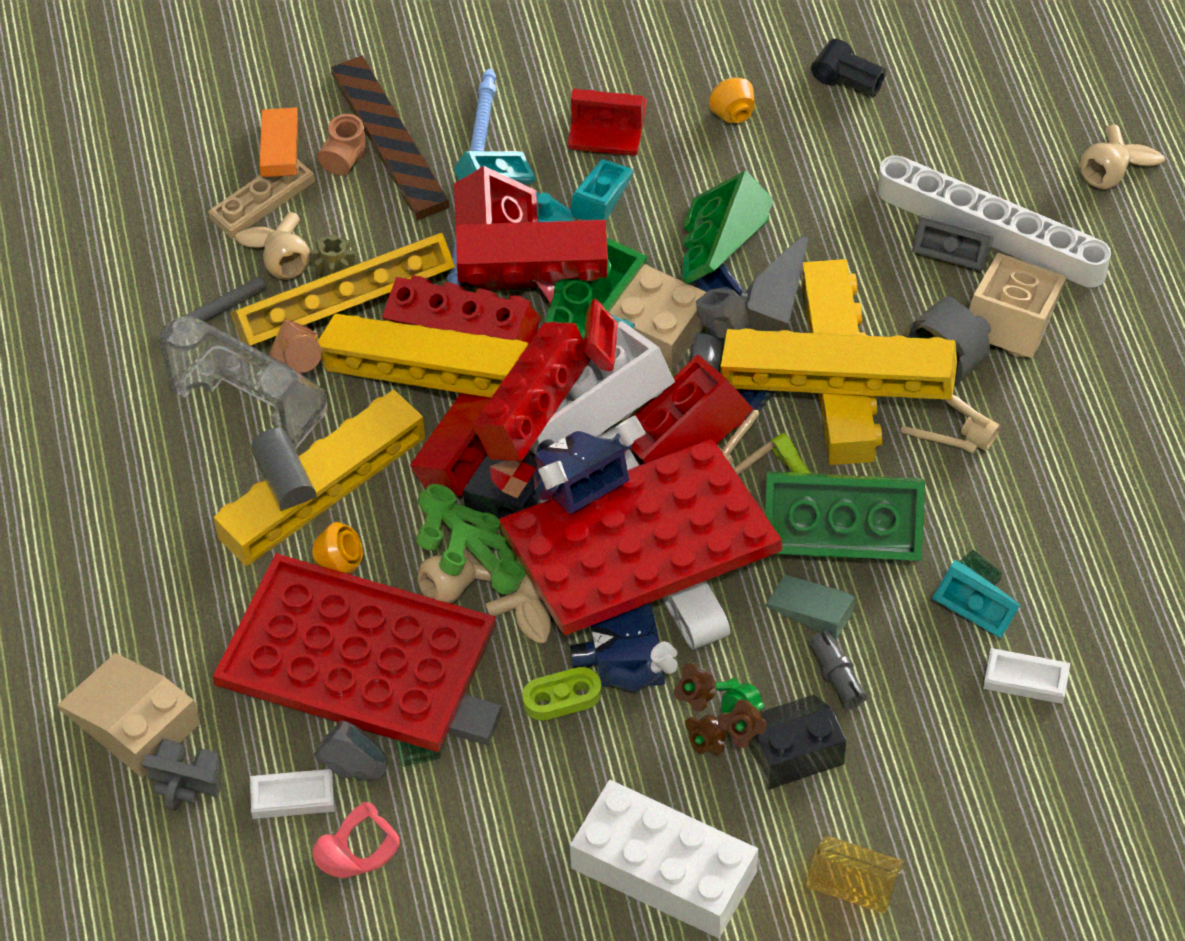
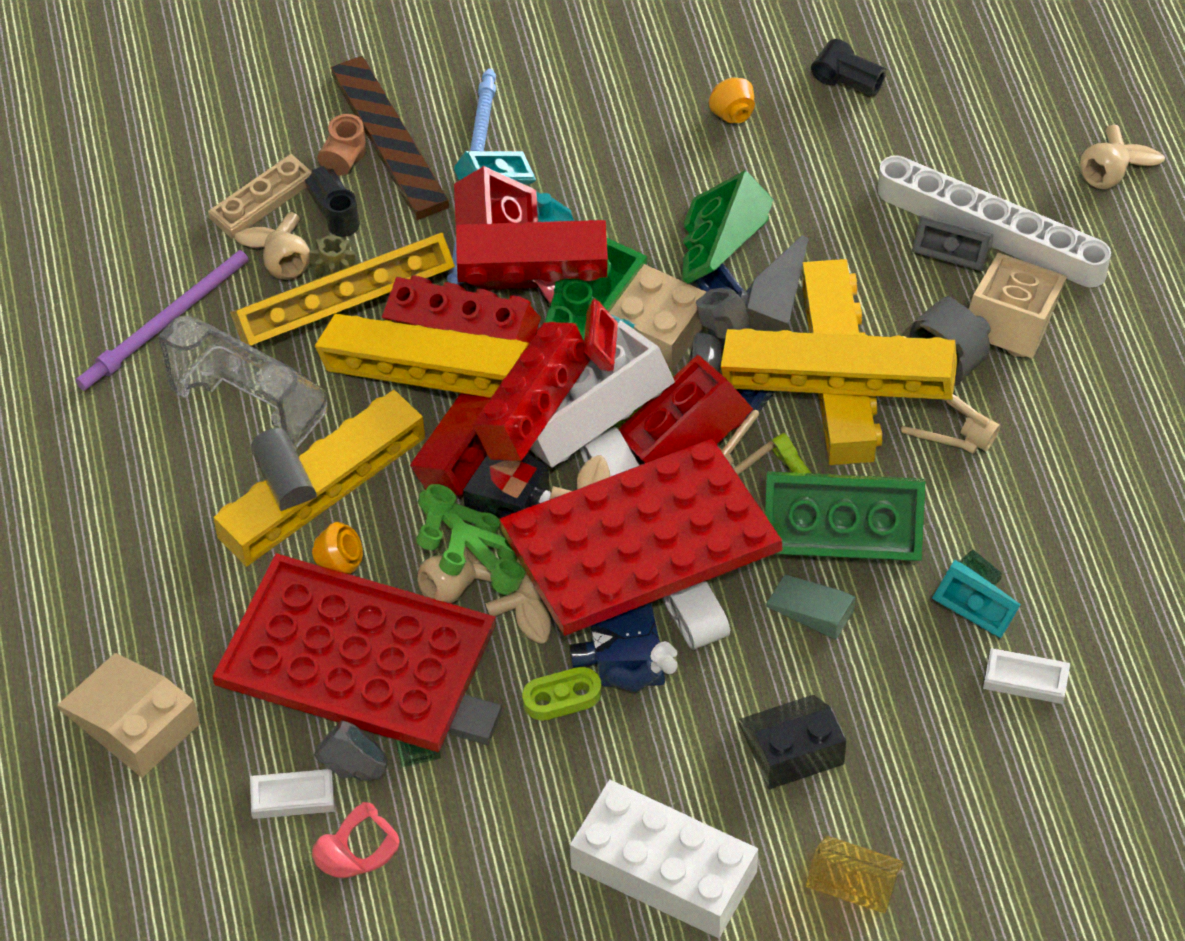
dark grey hips [141,739,222,811] -> none
dark grey bar [163,276,266,340] -> none
orange tile [260,107,298,177] -> none
nougat piece [269,319,322,372] -> none
dark blue torso [534,416,646,514] -> none
red bracket [568,89,647,156] -> none
teal slope [571,159,634,221] -> none
reddish brown plant [674,663,767,755] -> none
dark grey pin [808,630,867,709] -> none
none -> medium lavender bar [75,250,249,391]
none -> black piece [305,166,360,237]

